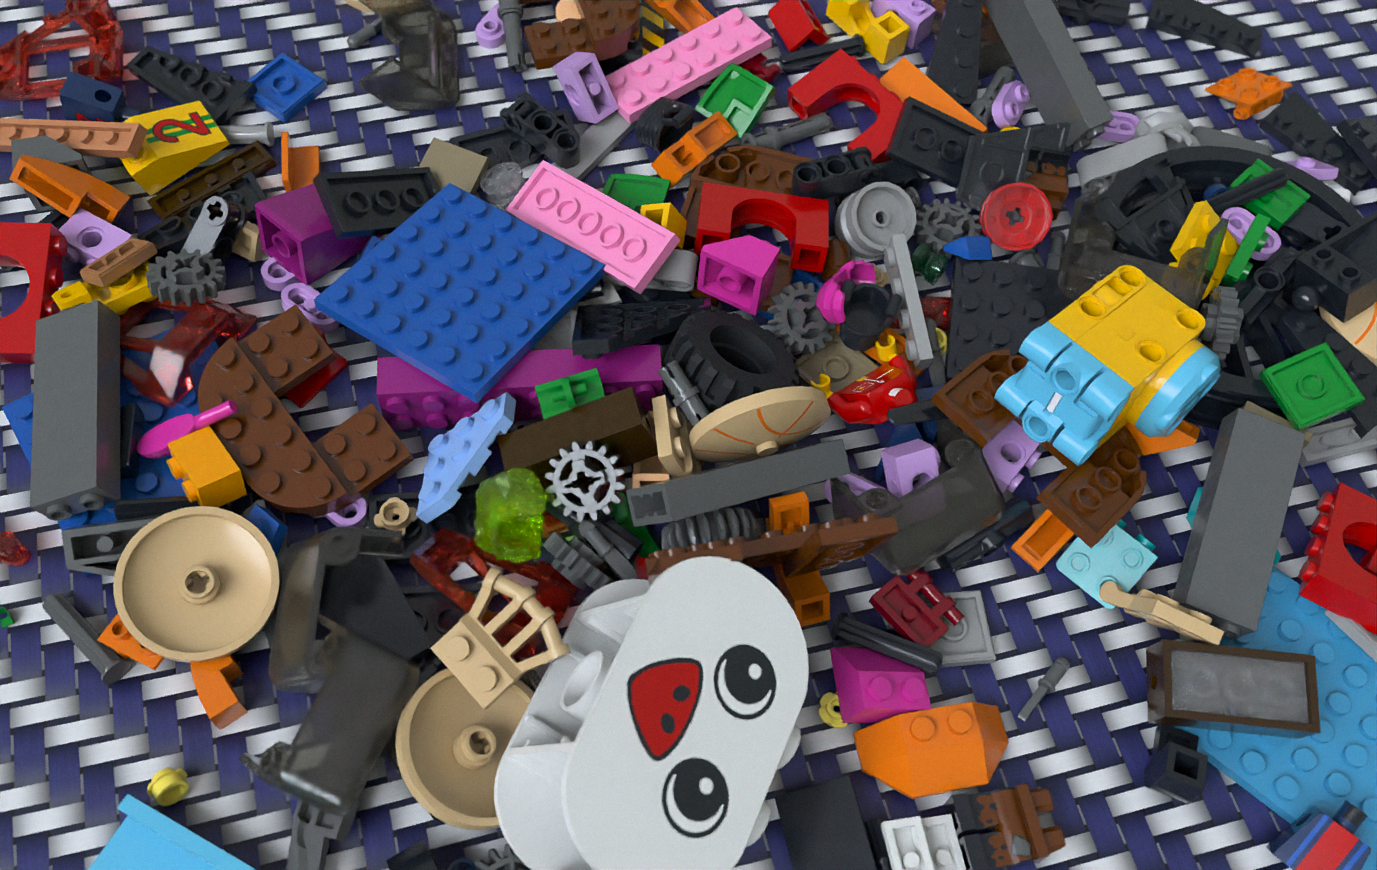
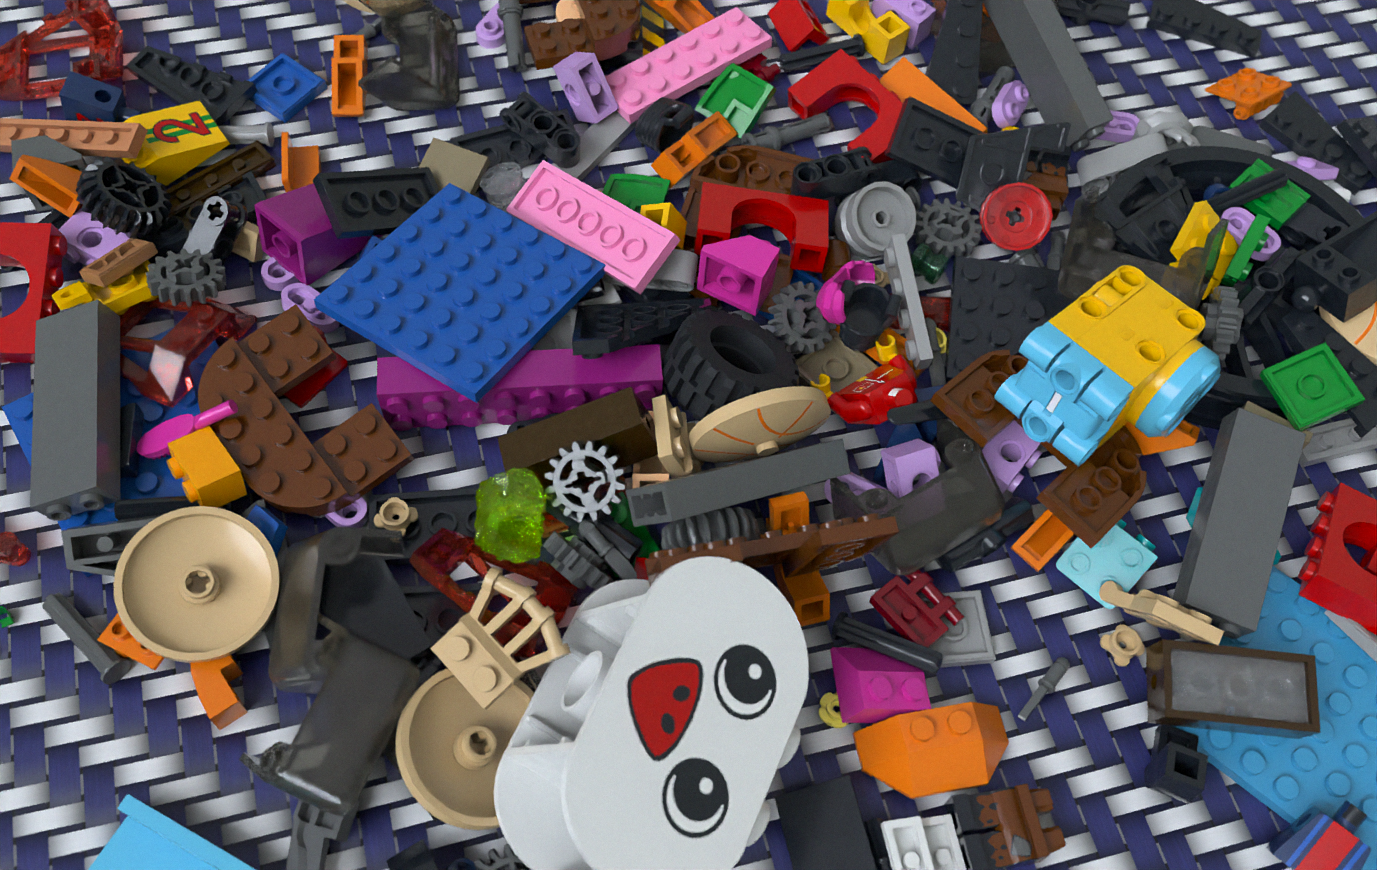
light yellow plate [147,768,189,806] -> none
light blue plate [416,392,516,524] -> none
green hips [534,368,605,419] -> none
dark grey pin [657,360,710,427] -> none
blue slope [944,236,993,260] -> none
none -> black gear [76,156,172,239]
none -> orange slope [331,35,368,117]
none -> tan plate [1100,624,1145,667]

